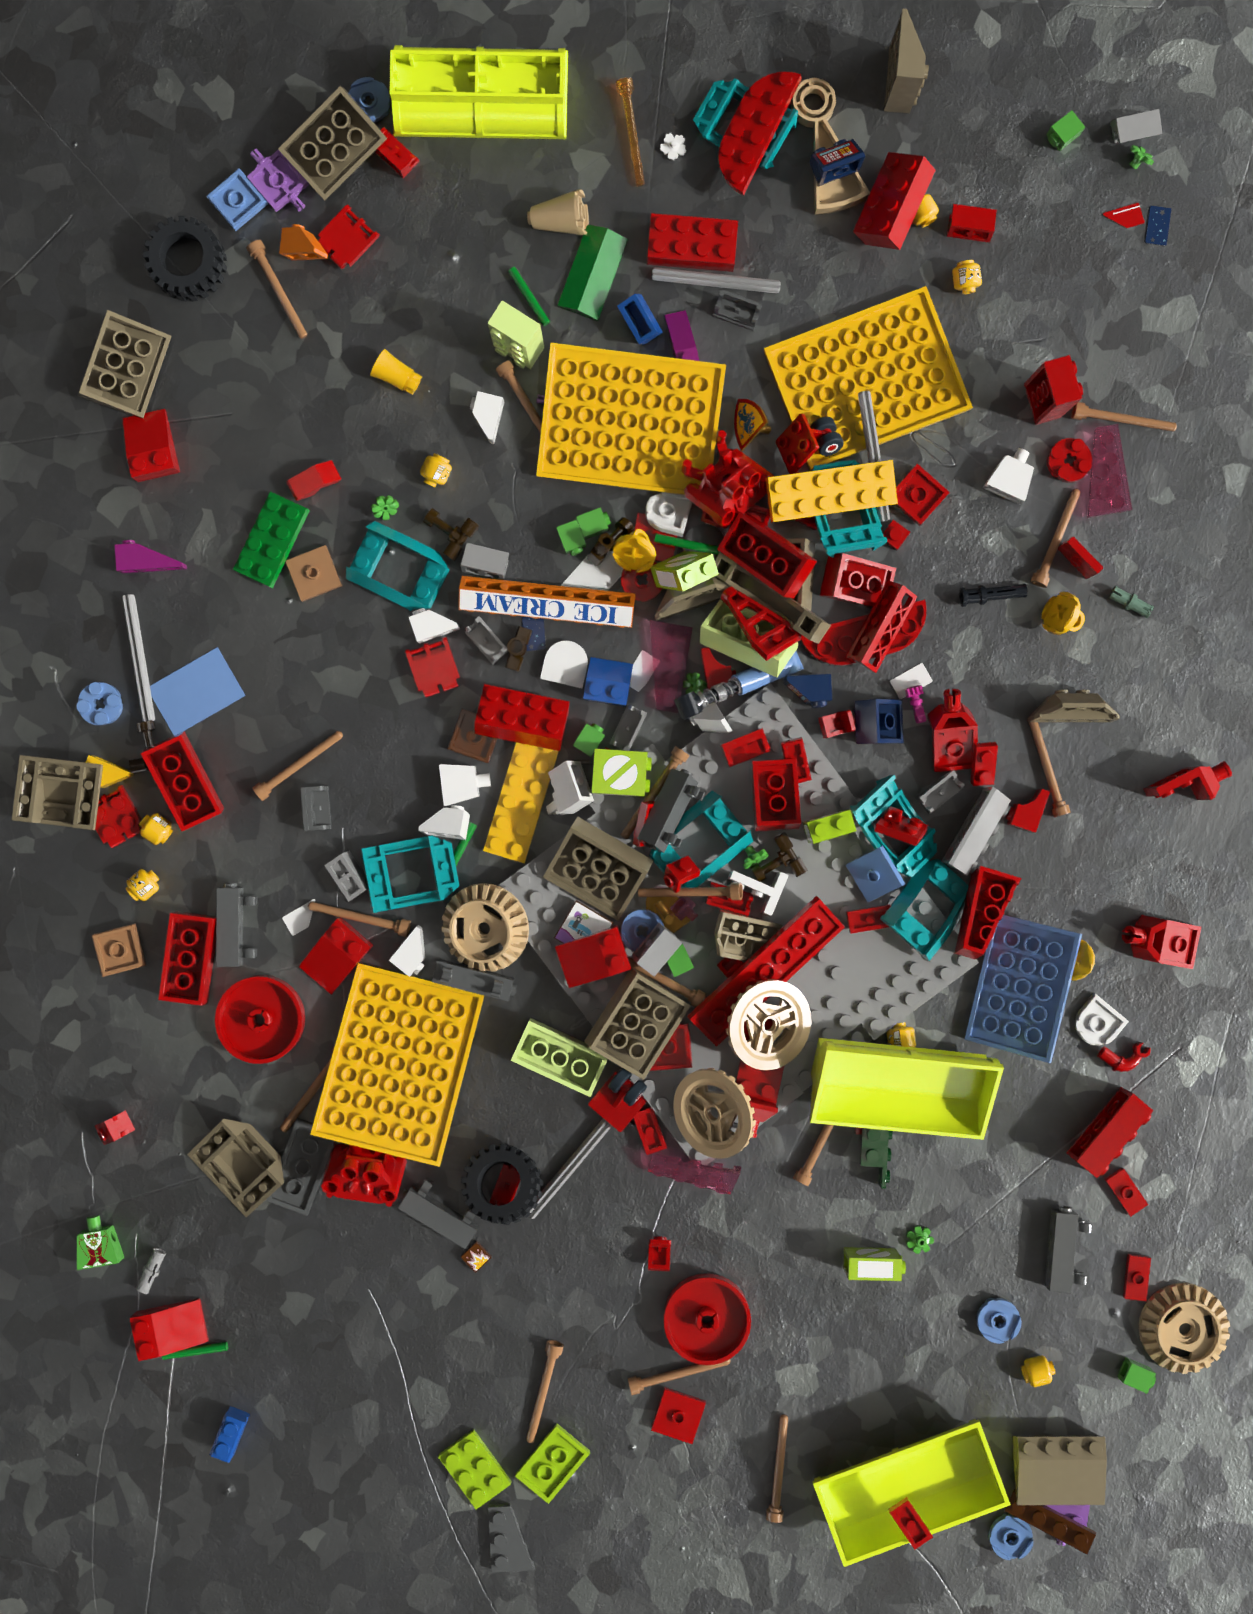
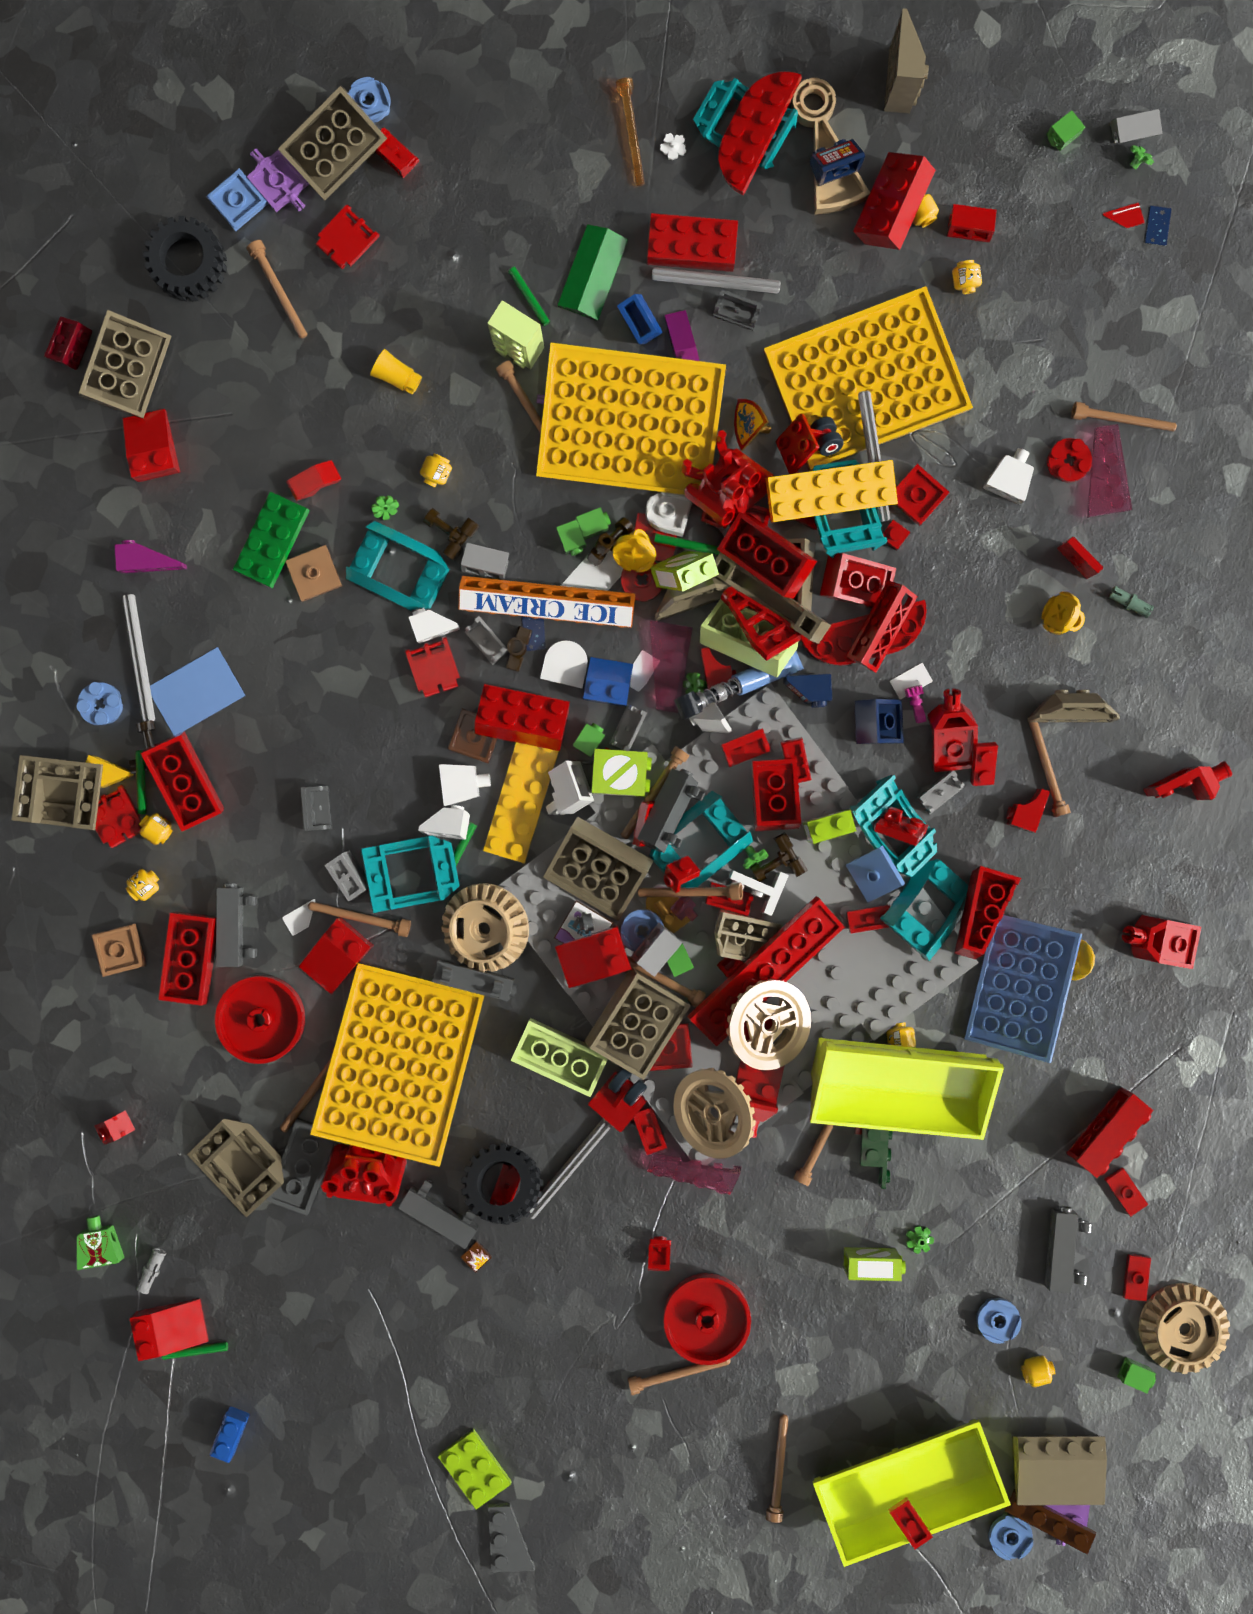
medium nougat piece [252,731,343,801] -> none
orange slope [279,224,328,261] -> none
white slope [389,925,425,977] -> none
neon yellow piece [390,45,568,139] -> none
white slope [470,391,504,444] -> none
lime plate [515,1423,590,1504] -> none
medium nougat piece [526,1340,564,1443] -> none
tan cone [527,189,589,235] -> none
red plate [651,1387,706,1444] -> none
red bracket [818,710,856,739] -> none
slope [942,787,1011,876] -> none
black pin [959,583,1028,607] -> none
red brick [1024,355,1083,425] -> none
medium nougat piece [1030,489,1080,588] -> none
white tile [1075,993,1129,1046] -> none
red piece [1097,1042,1151,1072] -> none
none -> dark red bracket [44,316,92,370]
none -> green bar [135,750,146,814]
none -> dark grey plate [578,912,594,934]

